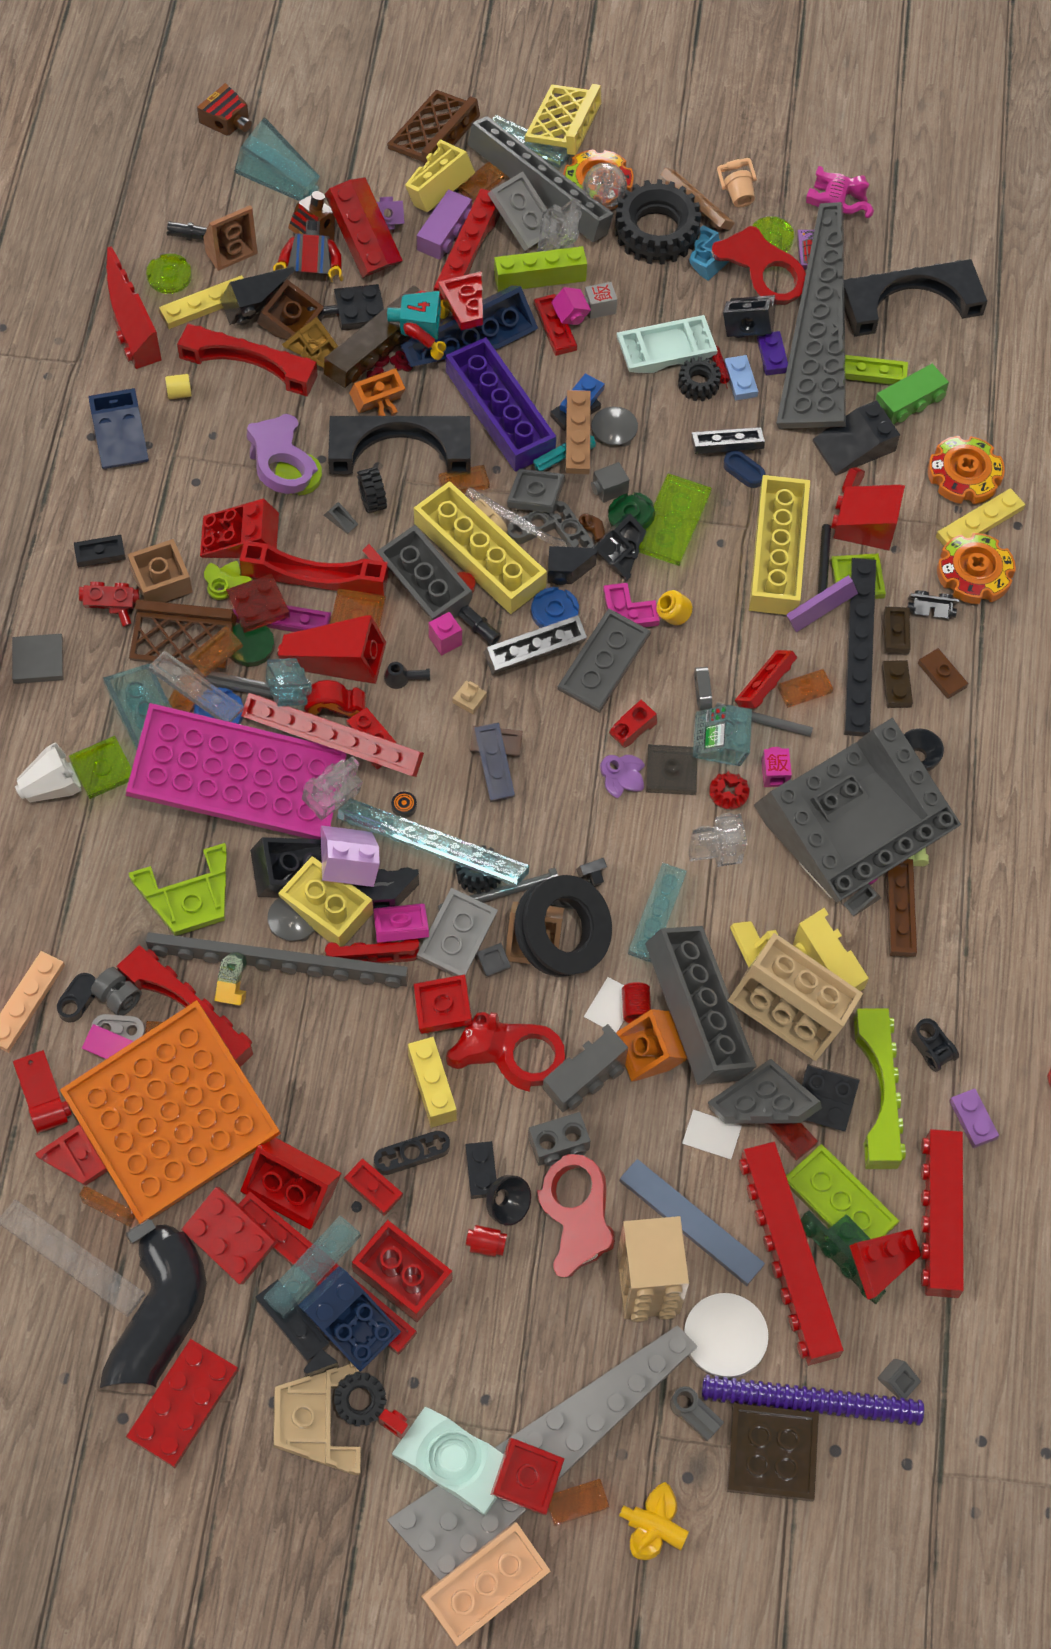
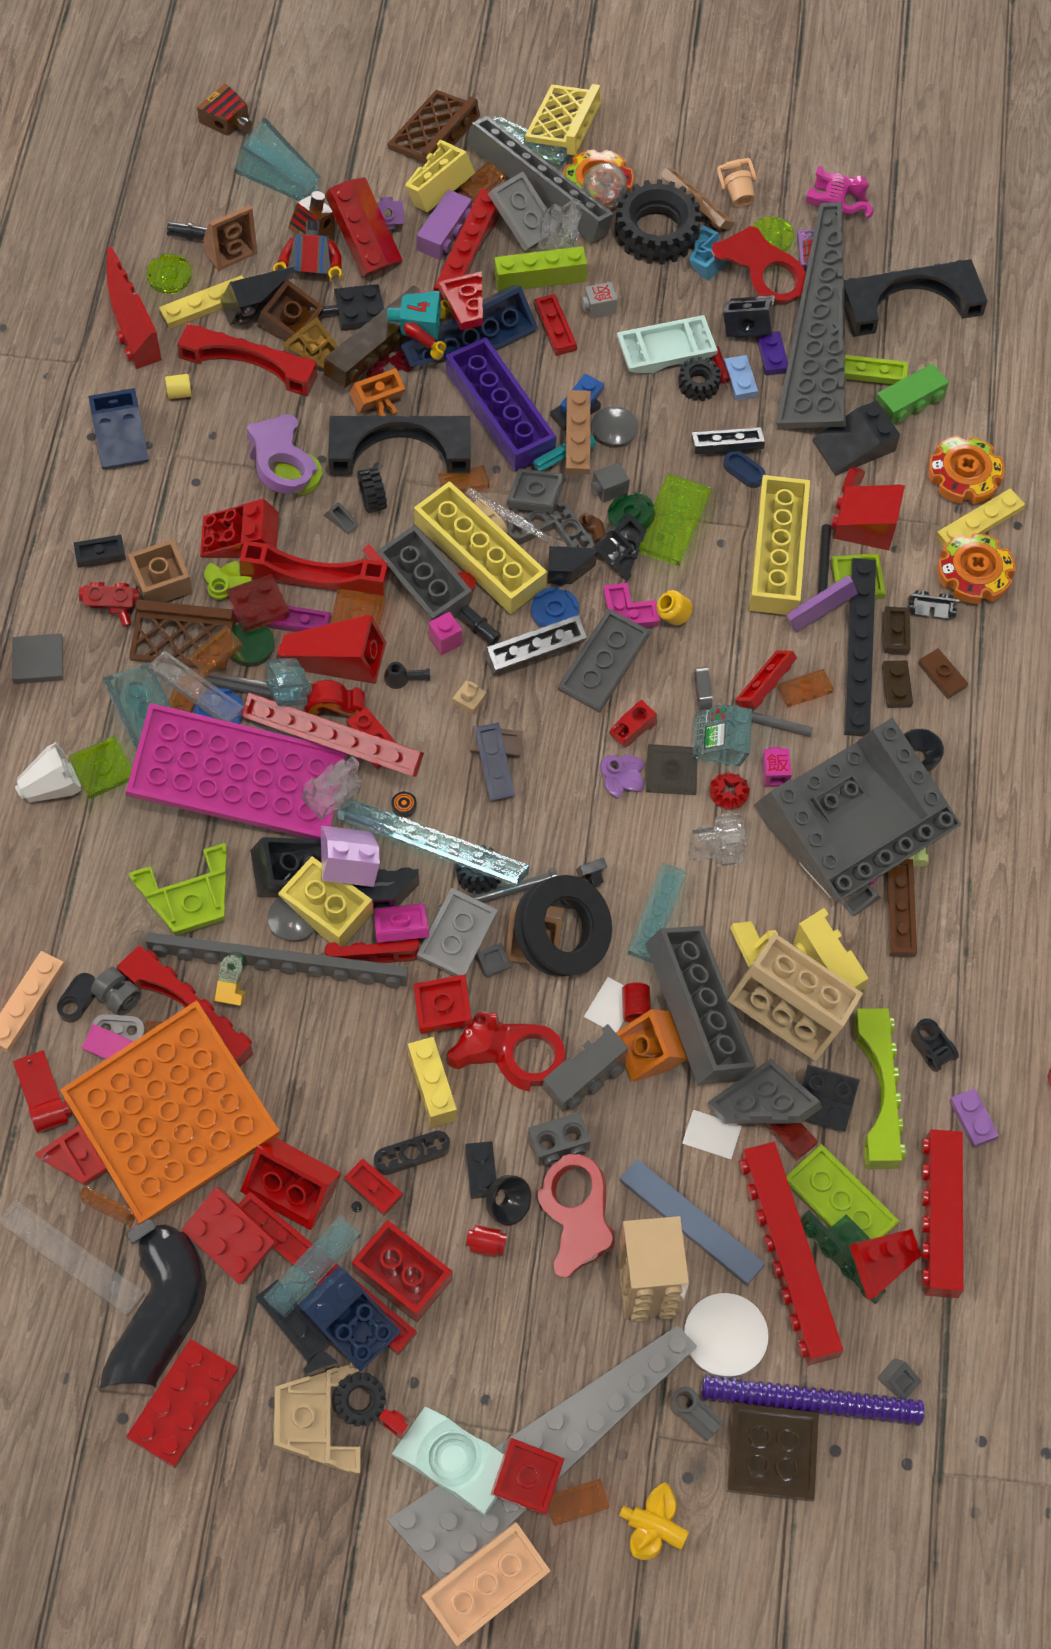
dark pink brick [551,287,591,325] -> none

